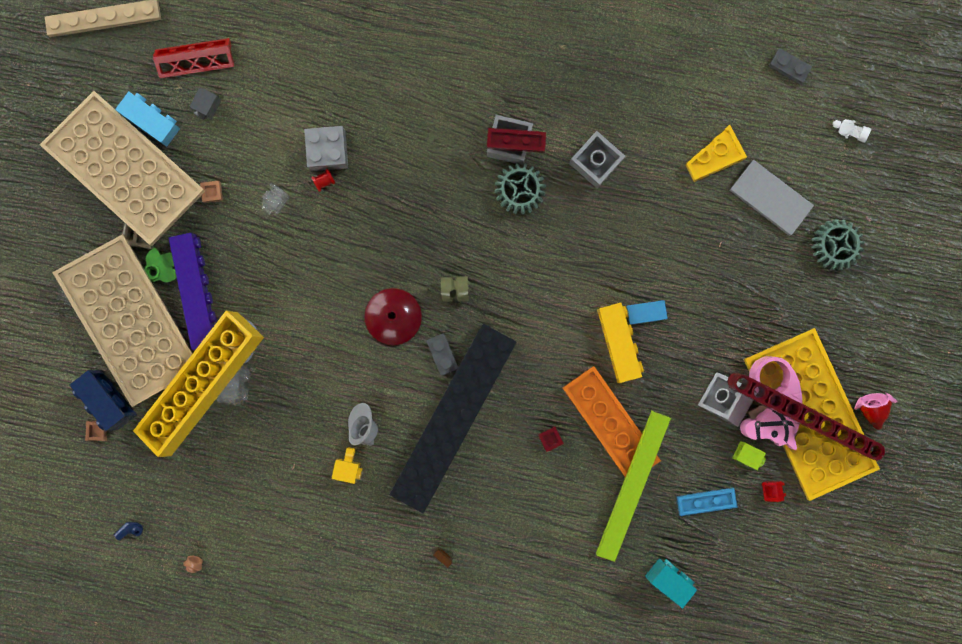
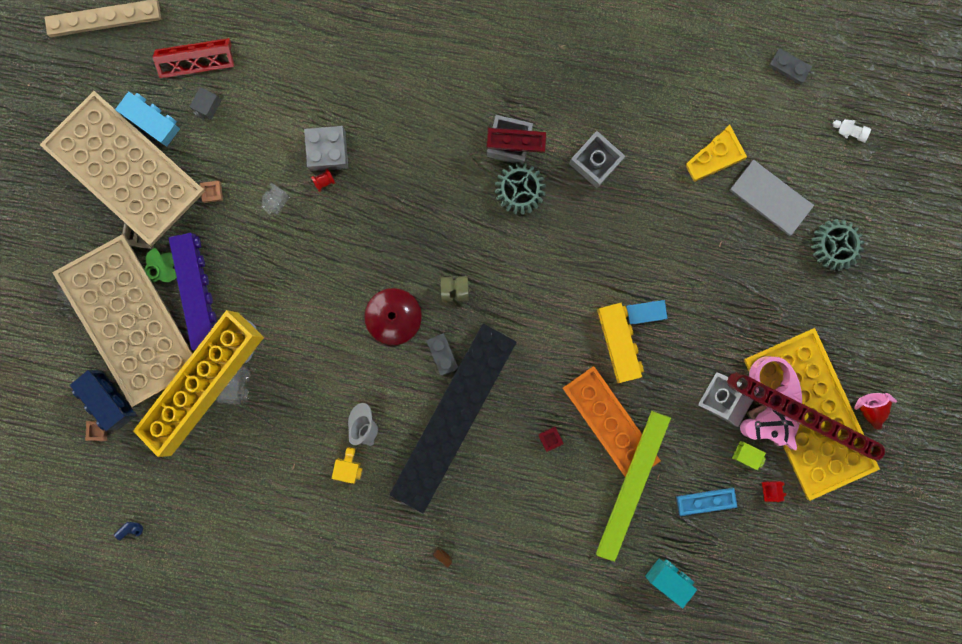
nougat plate [183,556,203,573] -> none

